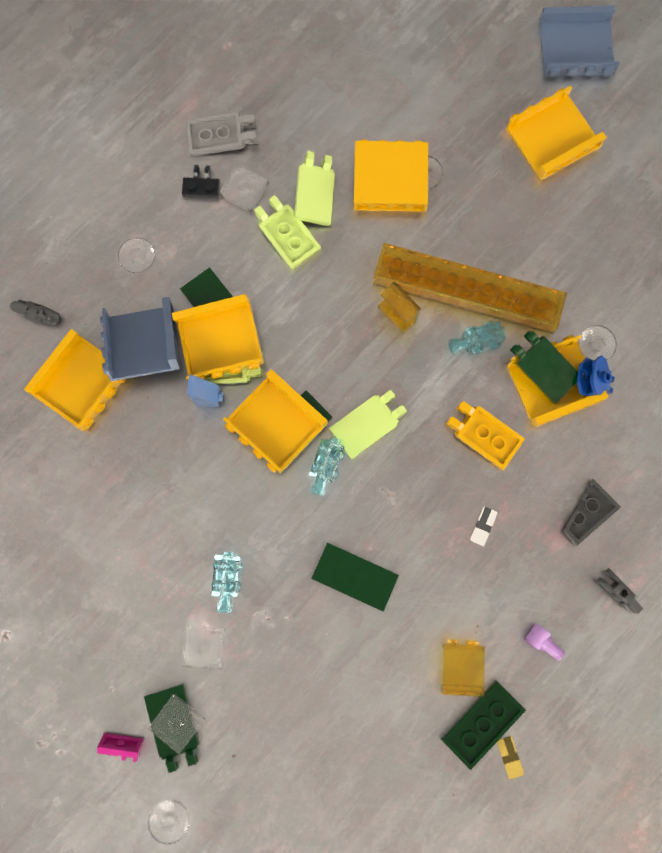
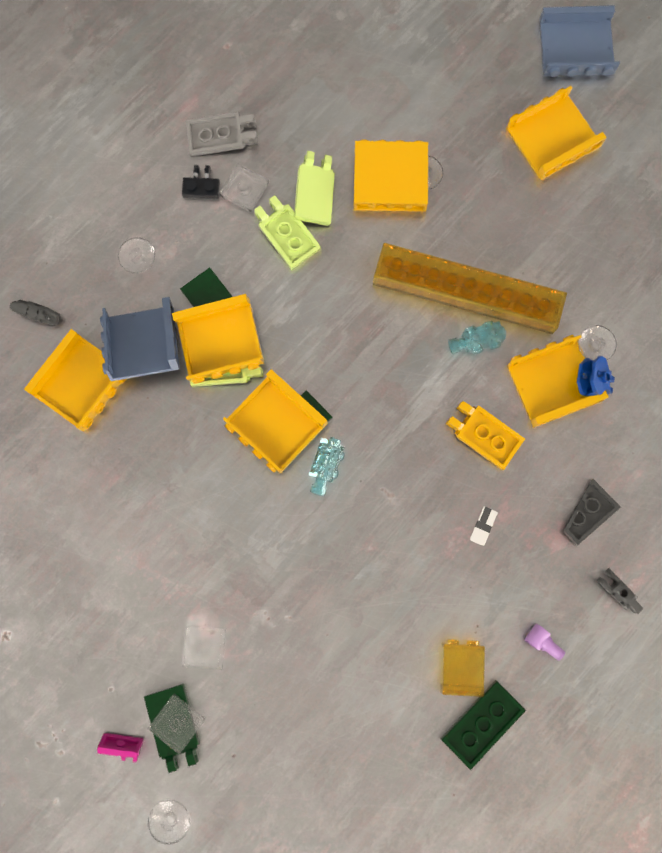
medium blue slope [187,375,224,407] -> none
clear light blue brick [211,552,242,613] -> none
dark green tile [311,543,399,612] -> none
yellowish green tile [329,390,407,460] -> none
clear yellow panel [378,281,421,334] -> none
clear yellow sticker [497,736,524,779] -> none
dark green tile [510,331,578,404] -> none

